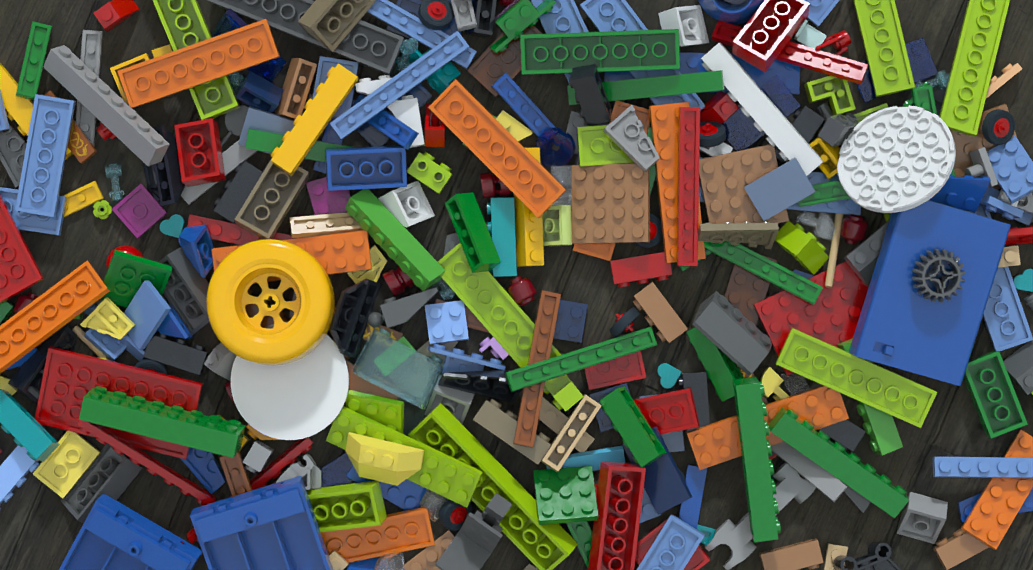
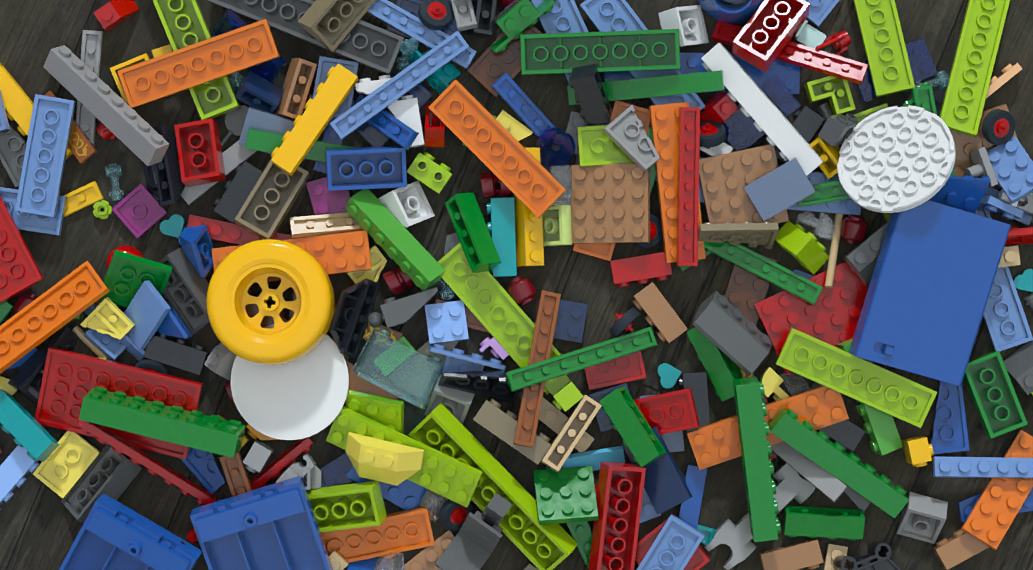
green tile [16,21,52,100] -> none
dark grey gear [911,248,966,303] -> none
none -> green brick [783,505,865,541]
none -> yellow brick [902,436,934,467]
none -> blue wing [931,381,969,454]

